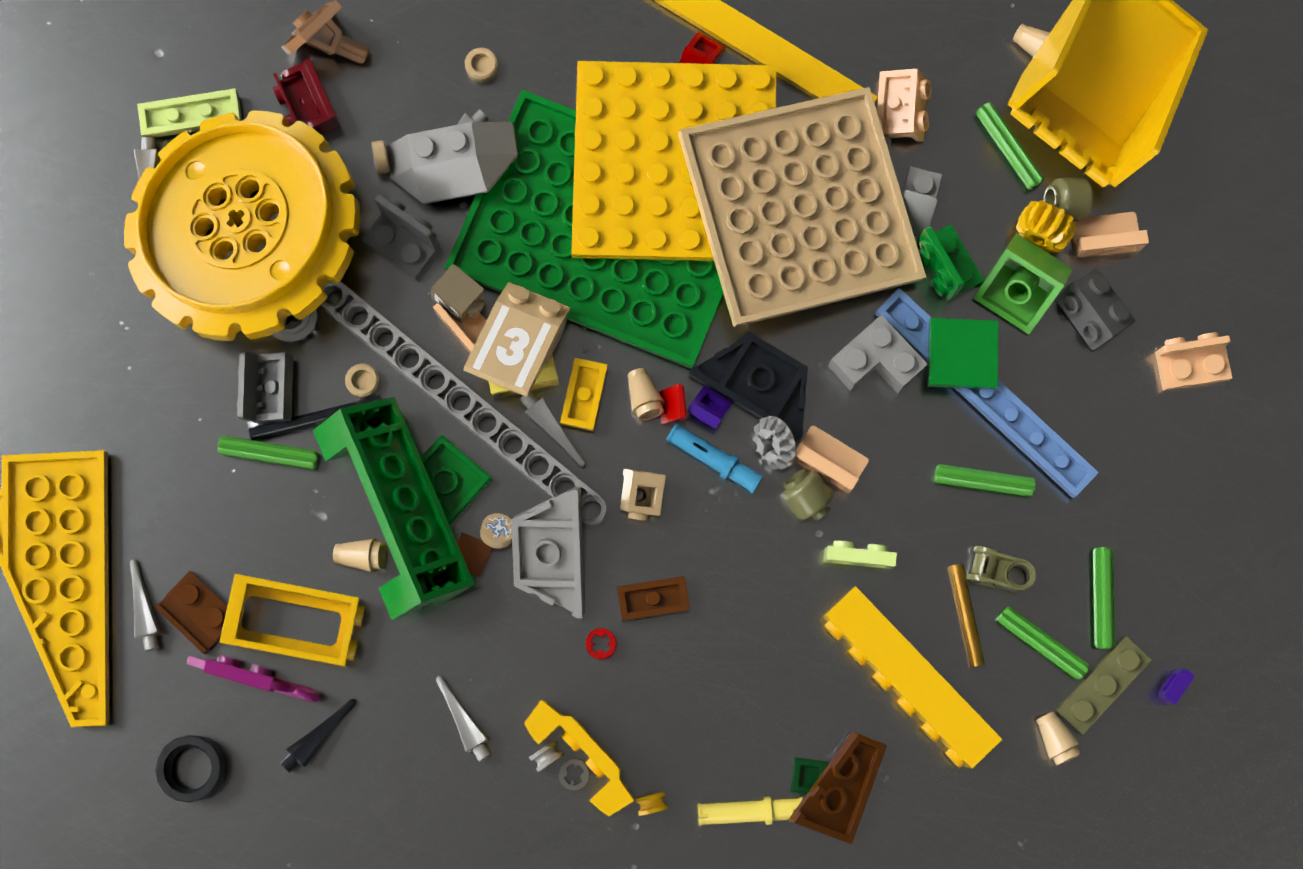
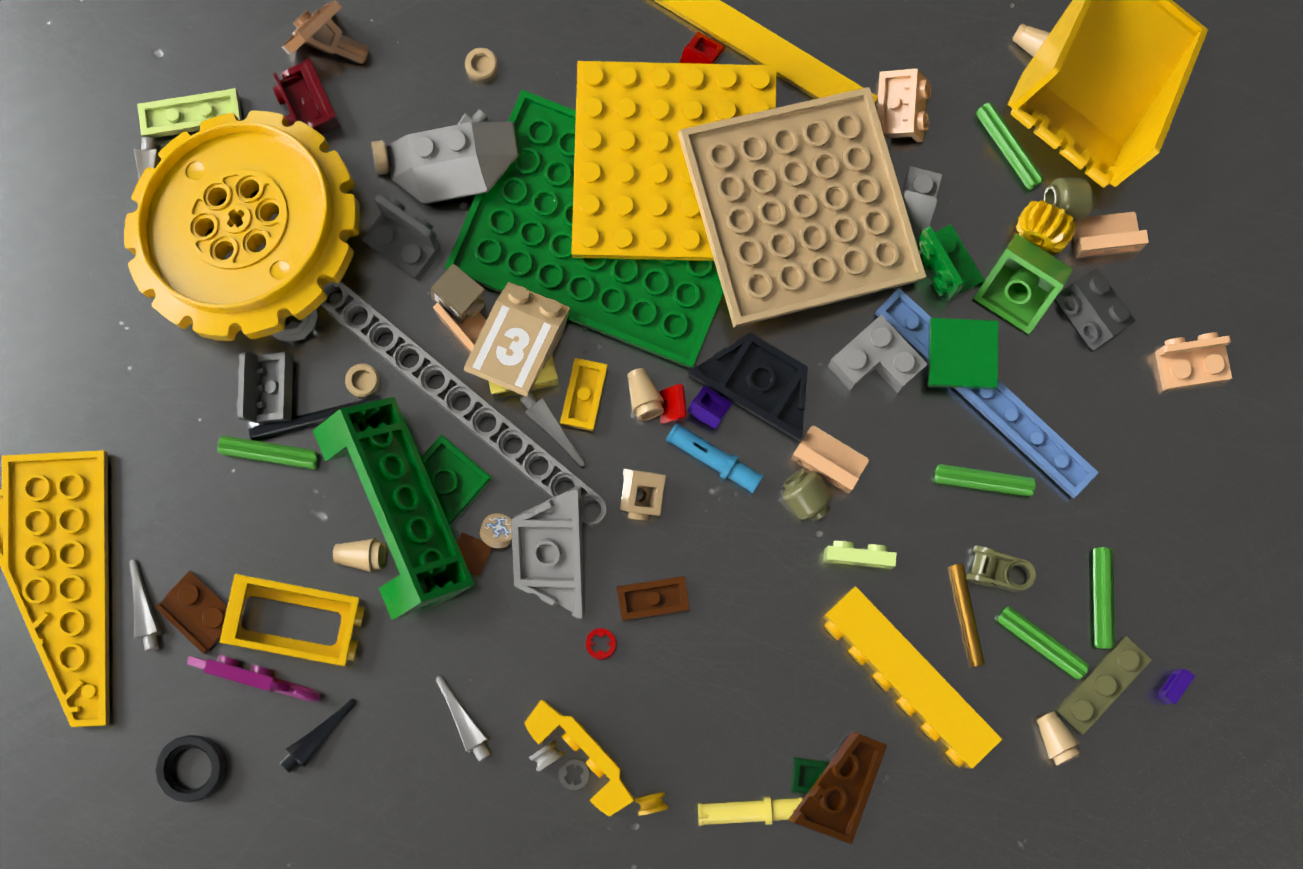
light grey gear [752,416,796,470] -> none

